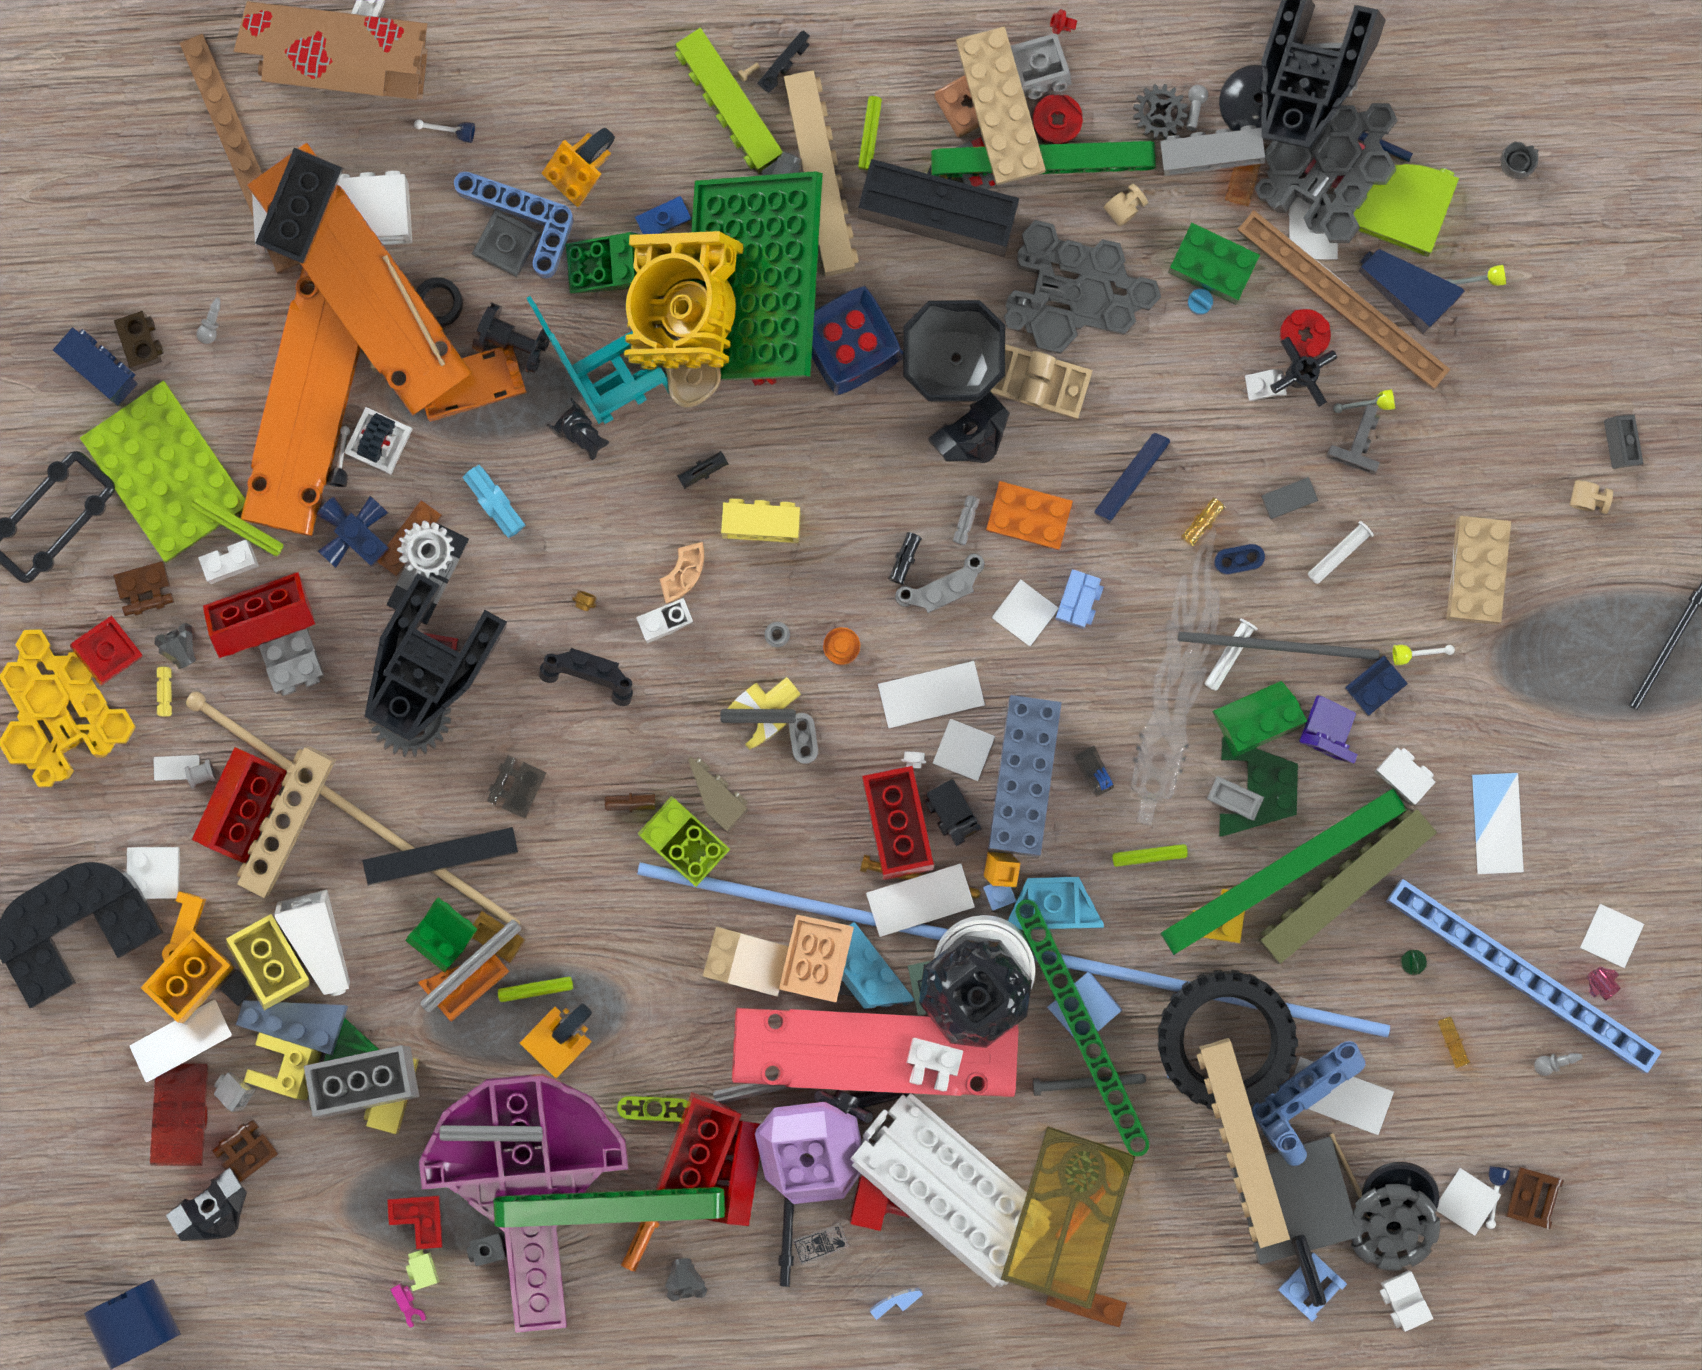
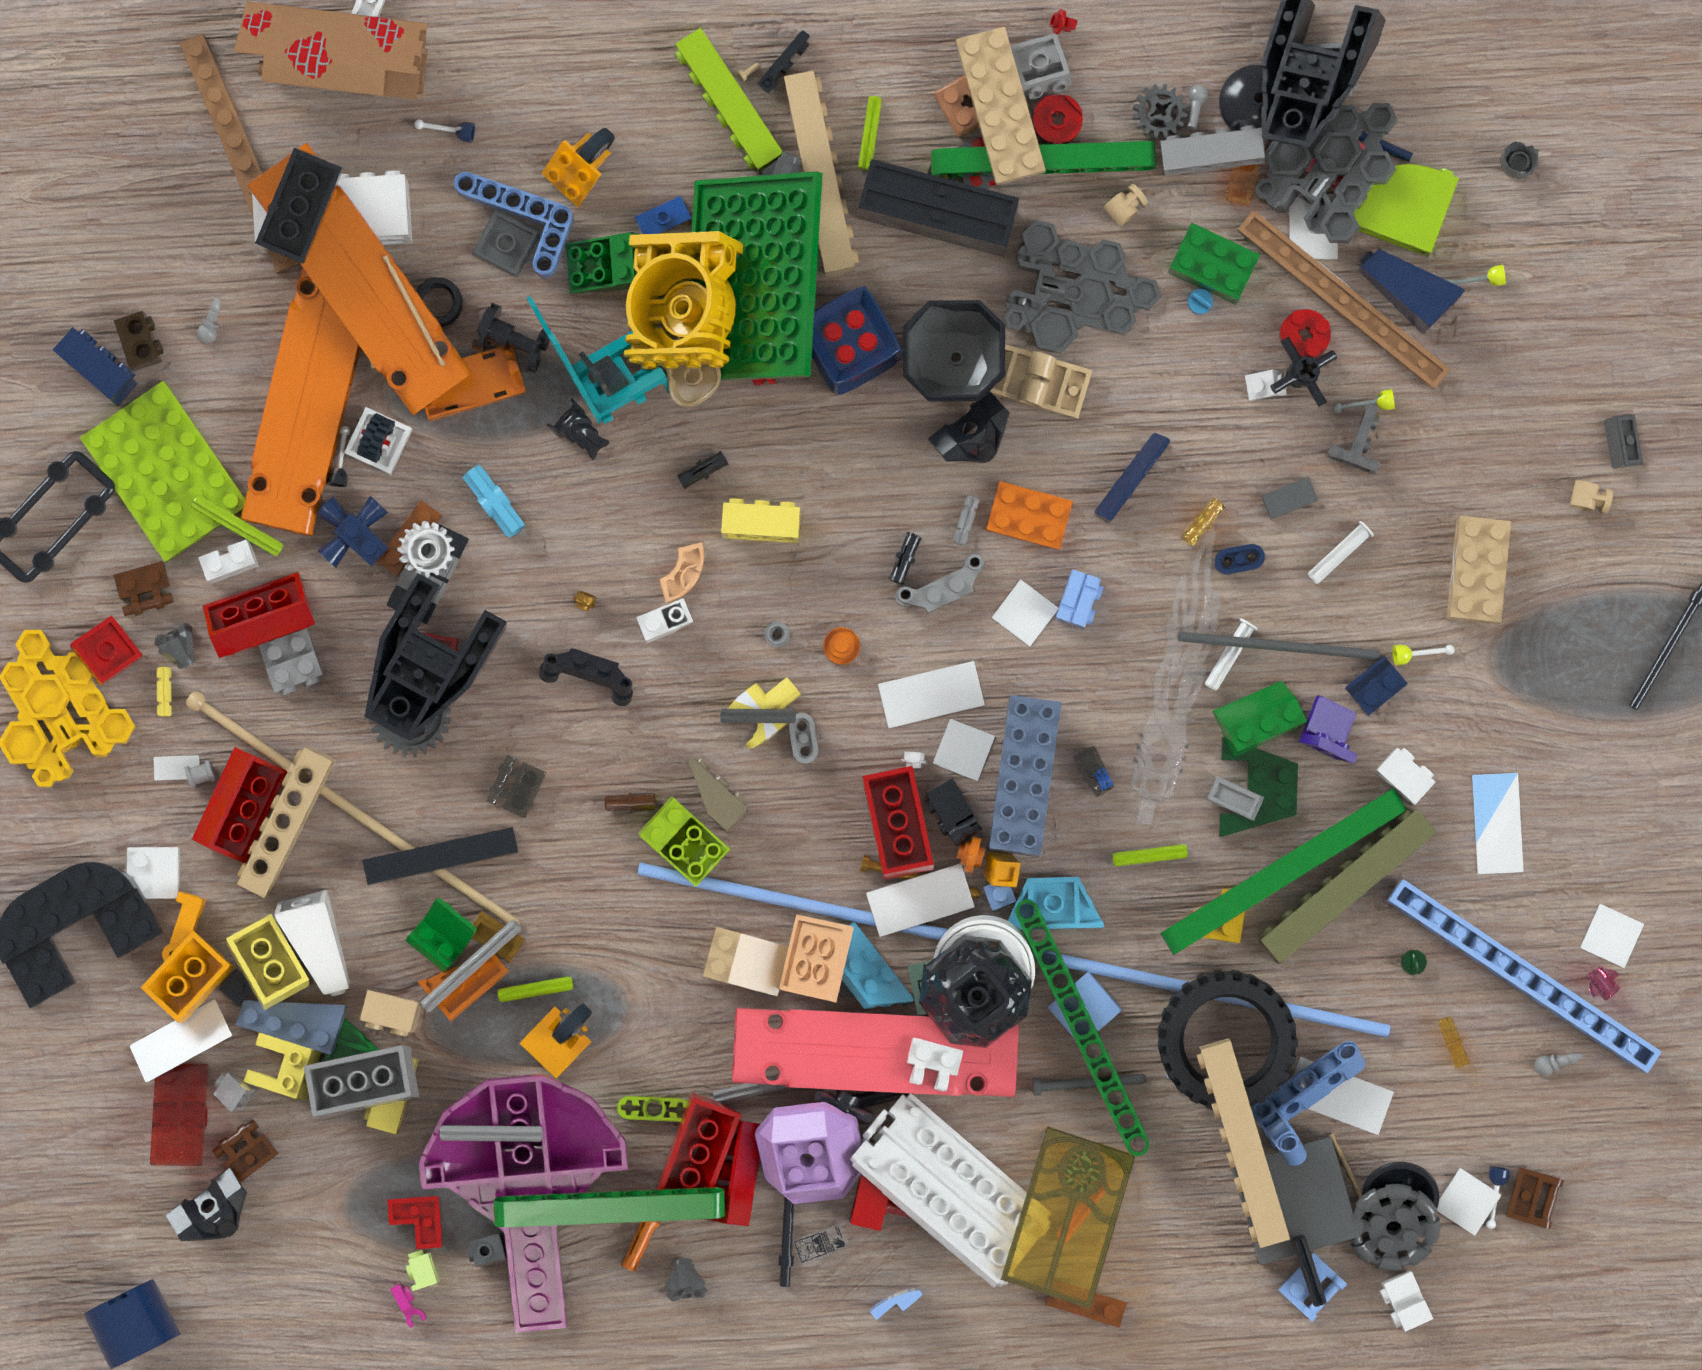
none -> tan brick [360,990,422,1036]
none -> clear smoke panel [579,351,629,397]
none -> orange plate [956,835,986,874]

